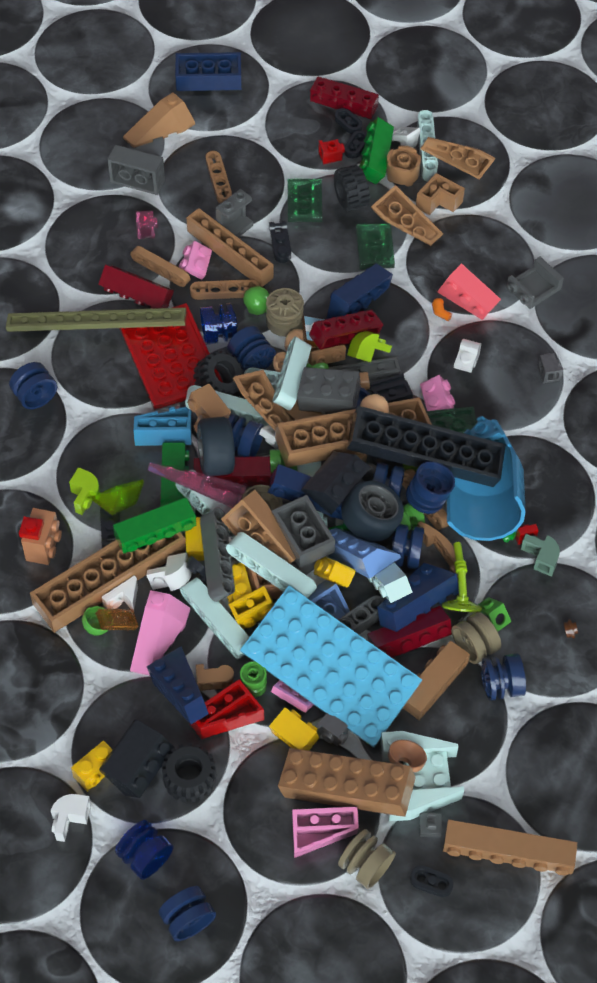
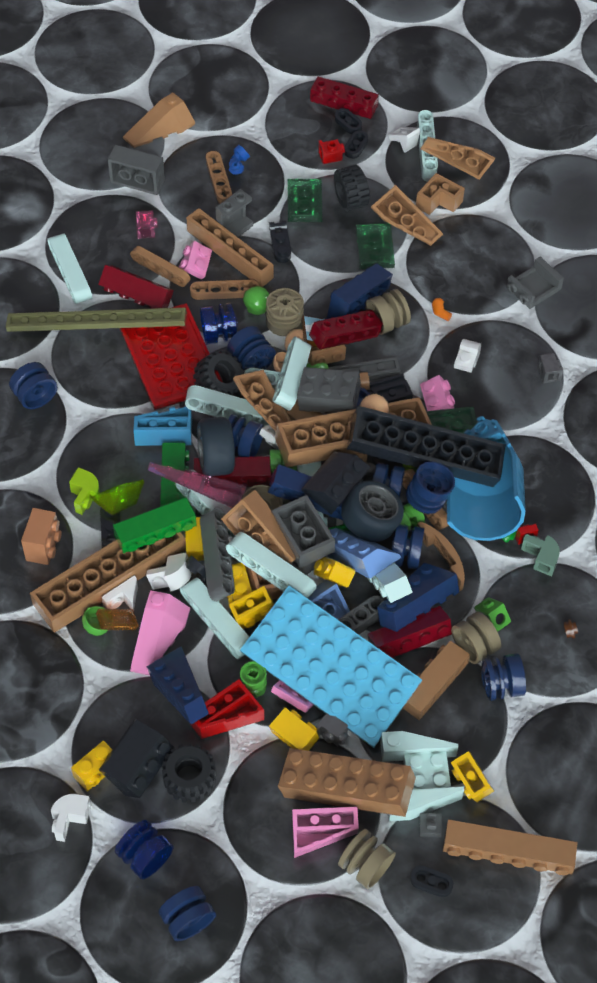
red plate [19,516,44,540] -> none
dark blue brick [175,52,242,91] -> none
medium nougat brick [187,384,231,433] -> none
medium nougat leg [196,664,234,691] -> none
lime brick [347,331,392,362] -> none
green brick [359,117,394,185] -> none
medium nougat brick [386,146,421,186] -> none
nougat piece [388,740,427,773] -> none
coral wedge [438,263,501,320] -> none
lime dish [442,542,482,612] -> none
none -> light aqua beam [47,233,92,304]
none -> blue arm [229,144,250,175]
none -> dark tan wheel [366,289,411,335]
none -> yellow brick [451,751,494,802]

